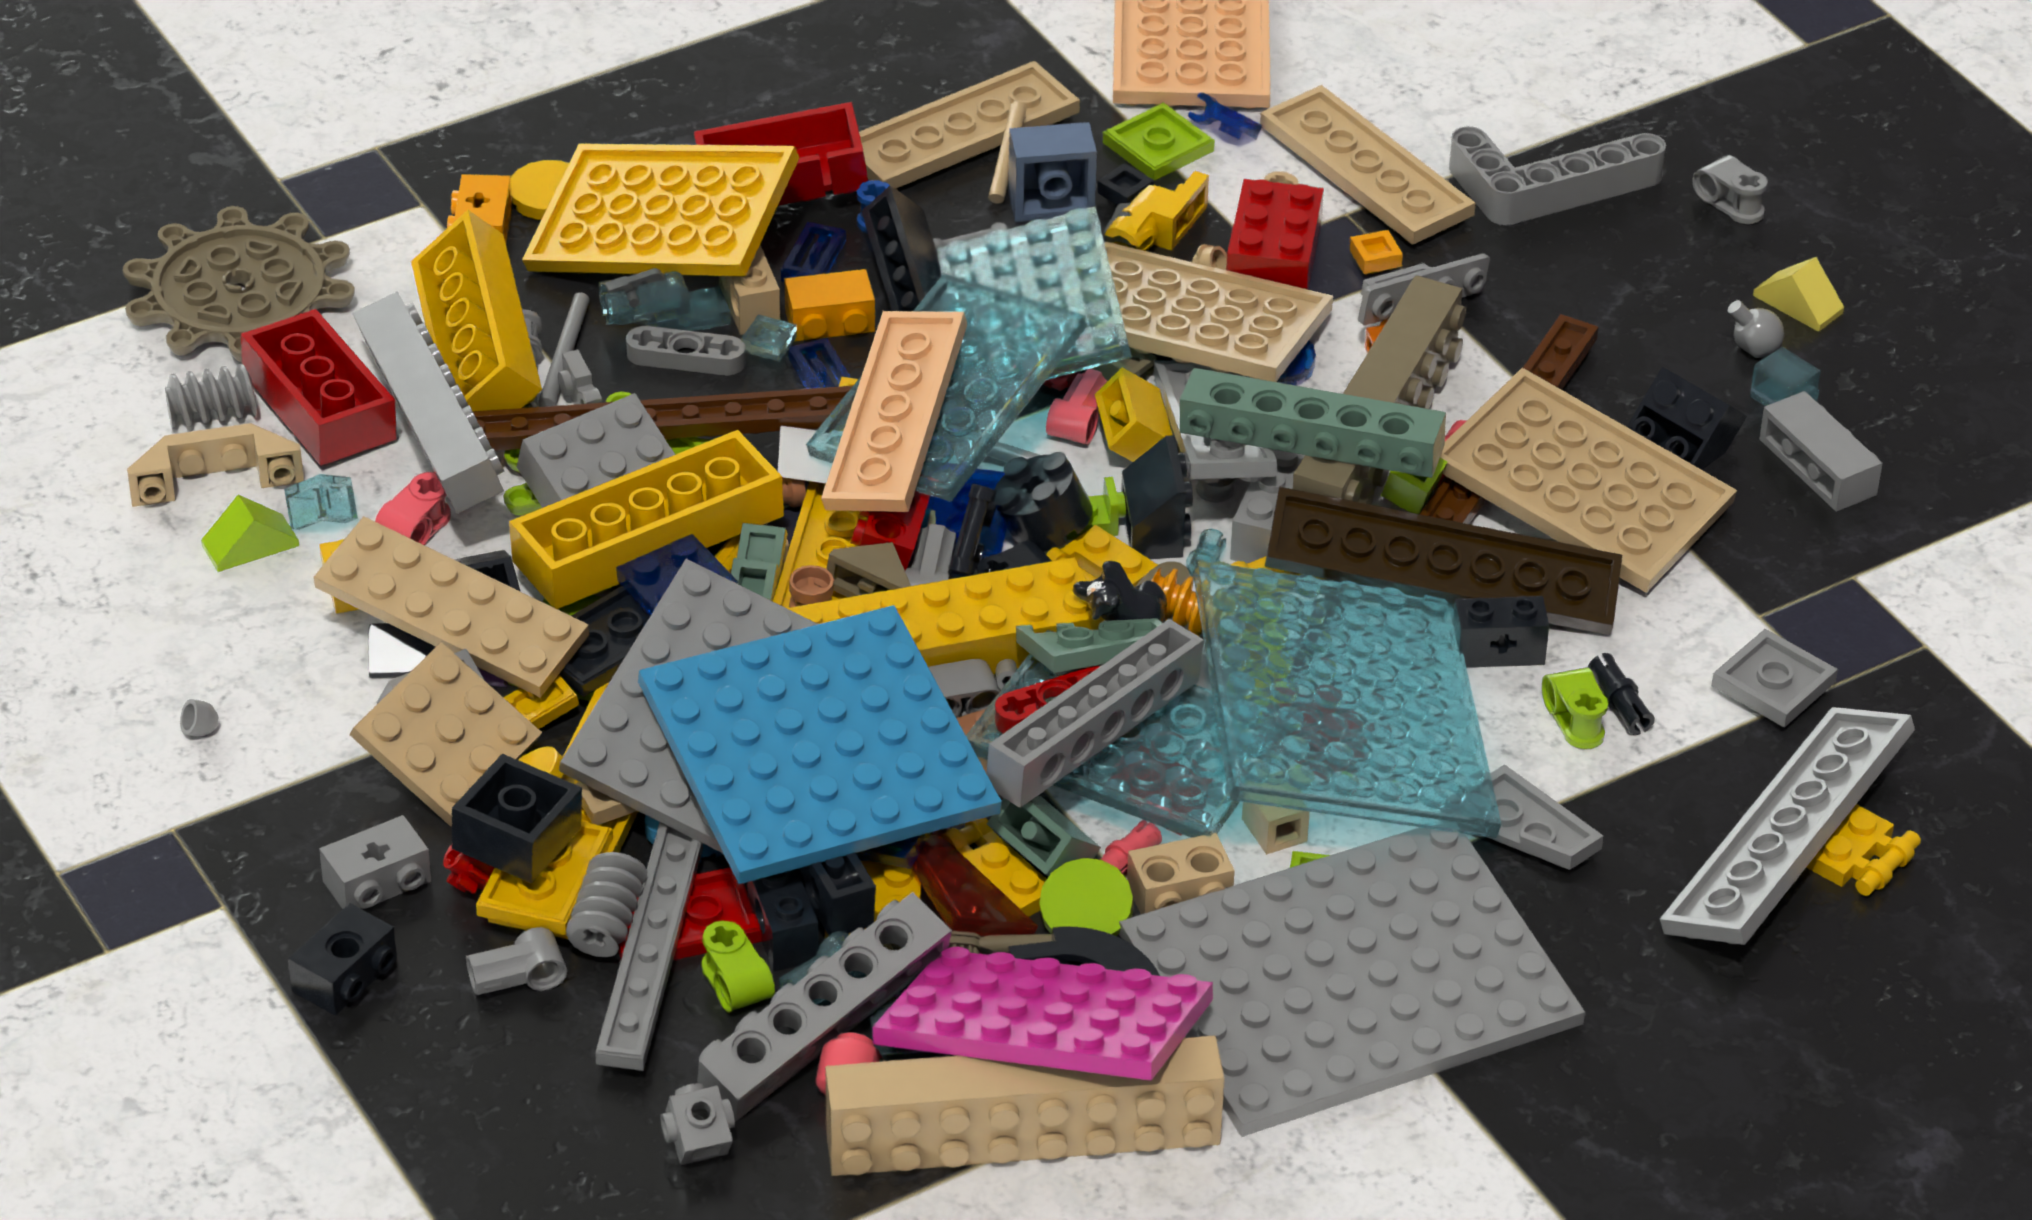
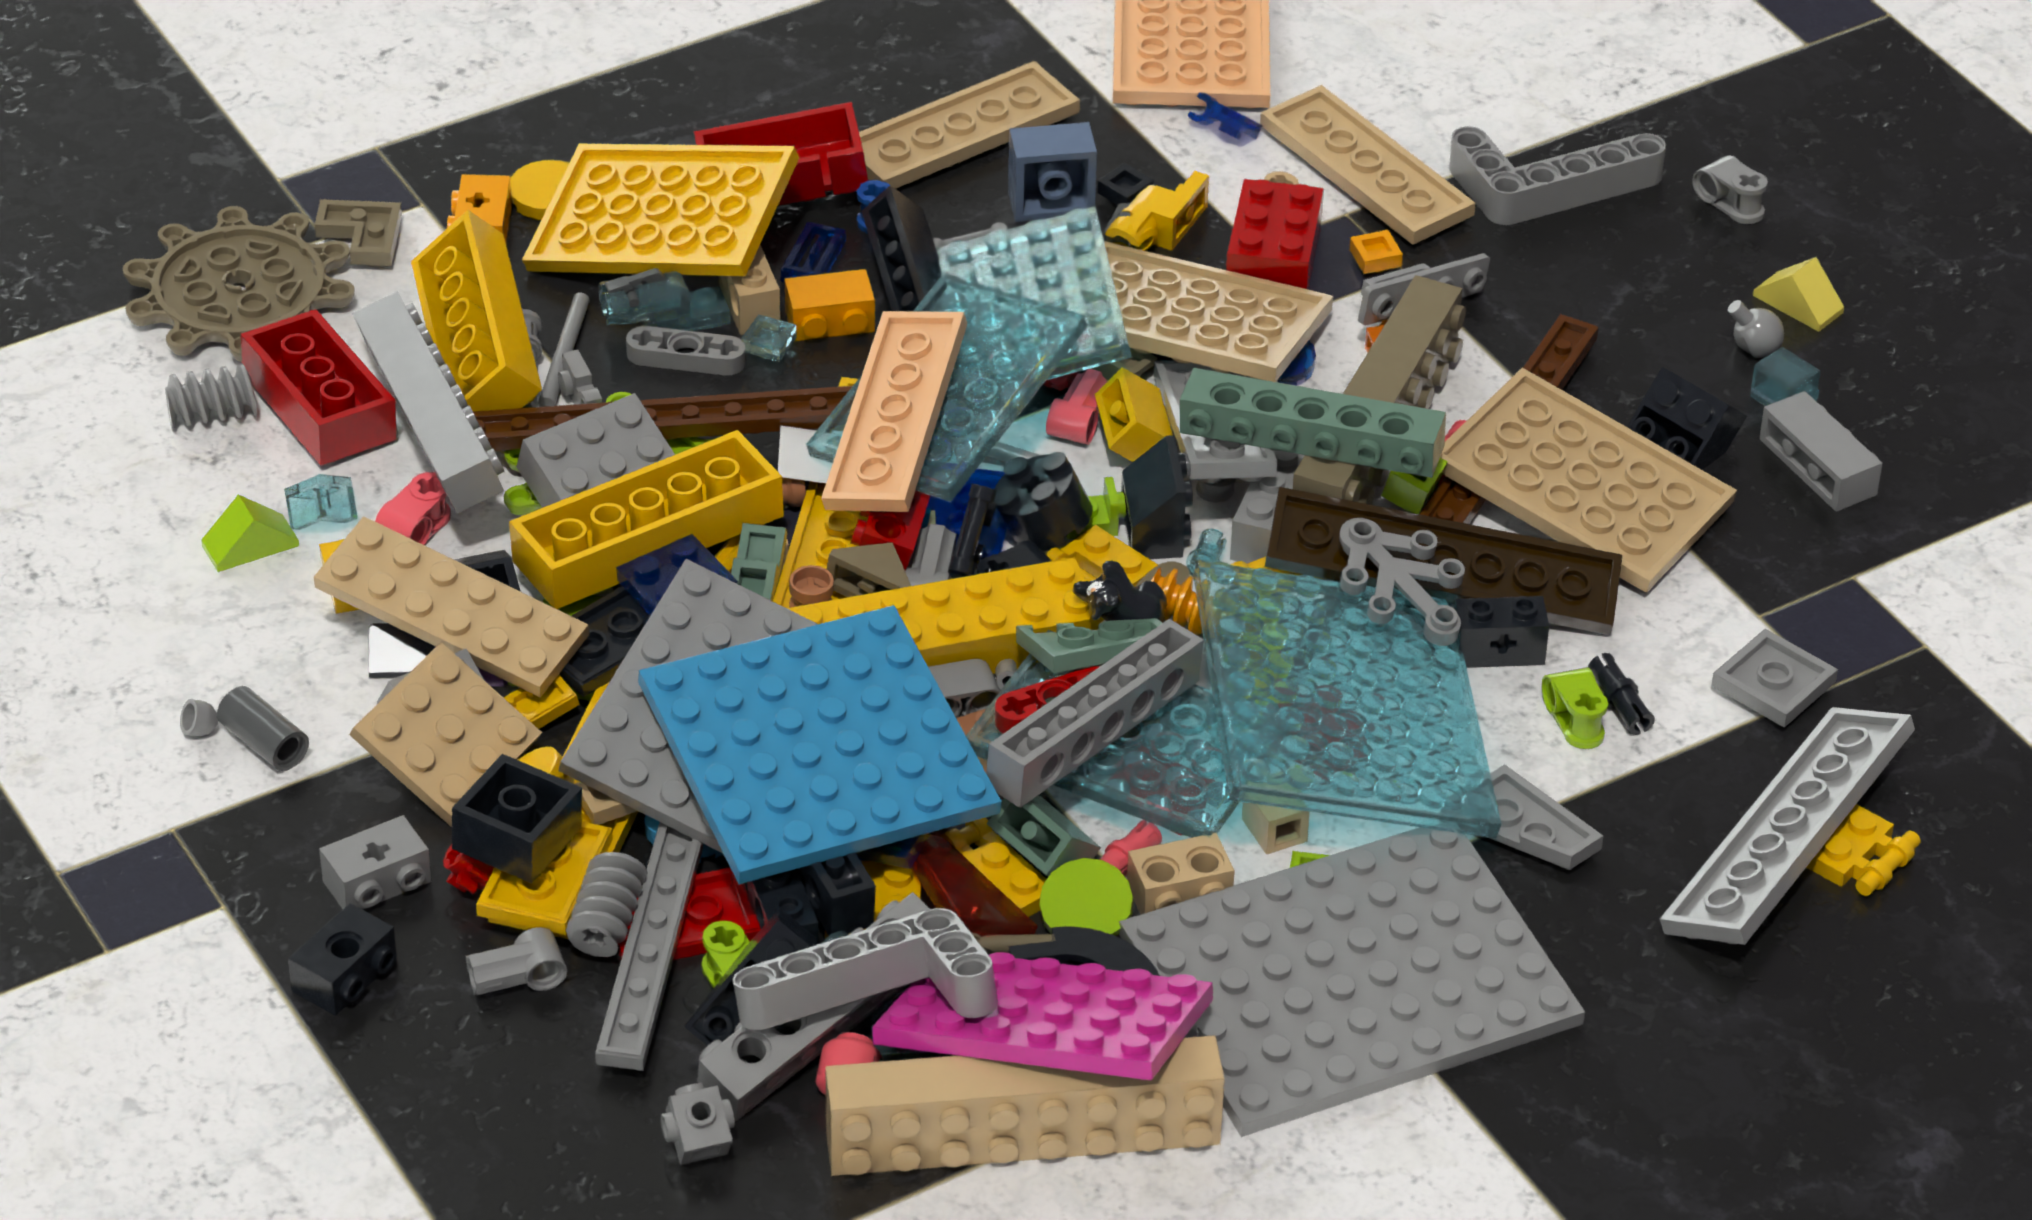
tan slope [127,423,304,507] -> none
clear blue tile [788,338,850,389] -> none
tan bar [988,101,1027,204] -> none
lime tile [1103,102,1215,181] -> none
tan plate [1192,244,1227,270] -> none
none -> dark grey pin [217,686,309,771]
none -> dark tan plate [315,199,402,266]
none -> black slope [684,908,816,1046]
none -> light grey beam [733,908,998,1030]
none -> light grey plant [1339,518,1465,646]

